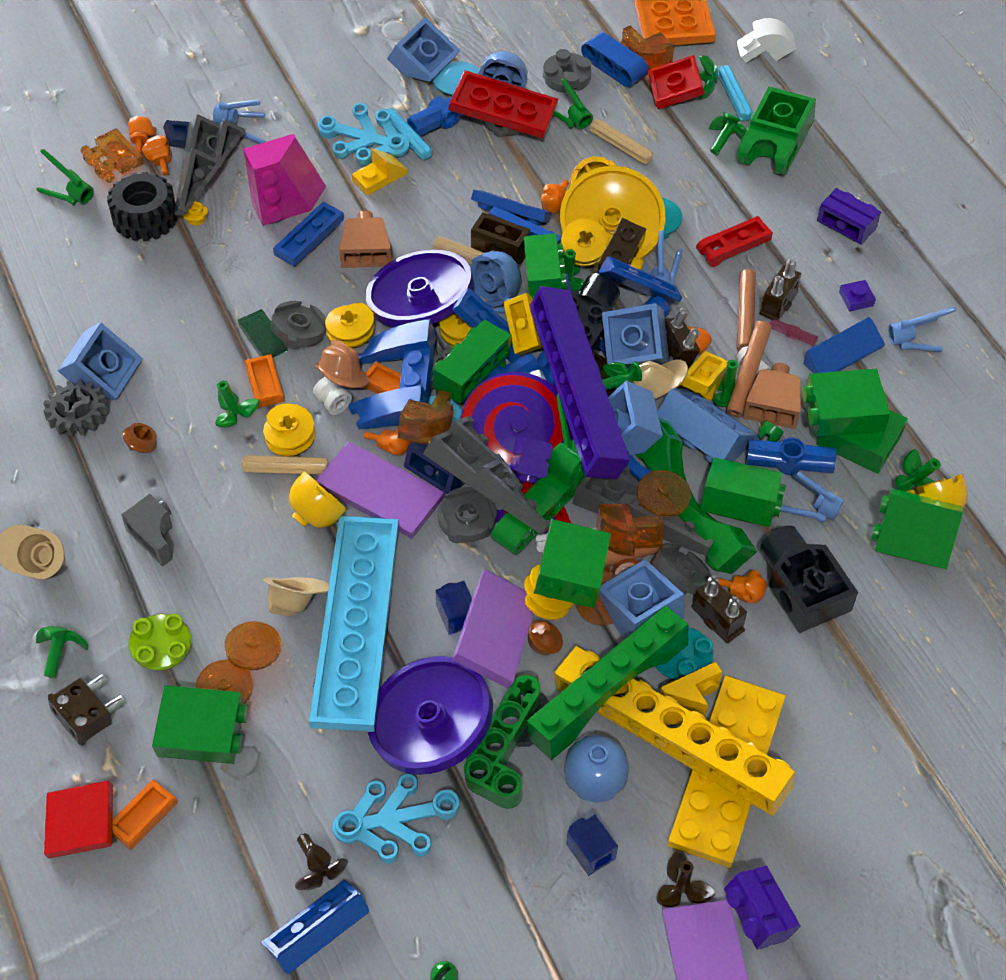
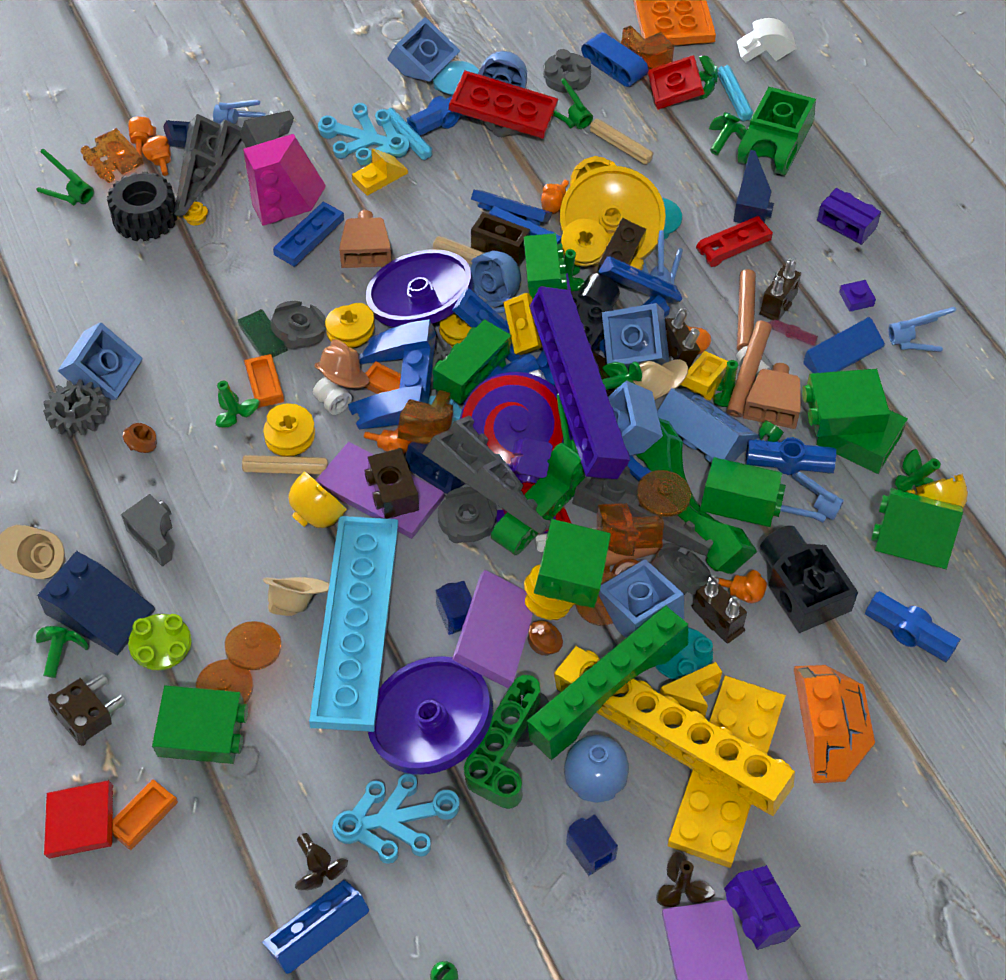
none -> dark blue slope [37,550,155,656]
none -> dark grey arch [240,110,294,148]
none -> dark brown brick [364,448,419,519]
none -> dark blue slope [733,150,774,223]
none -> orange wedge [793,665,875,783]
none -> blue piece [865,591,961,663]

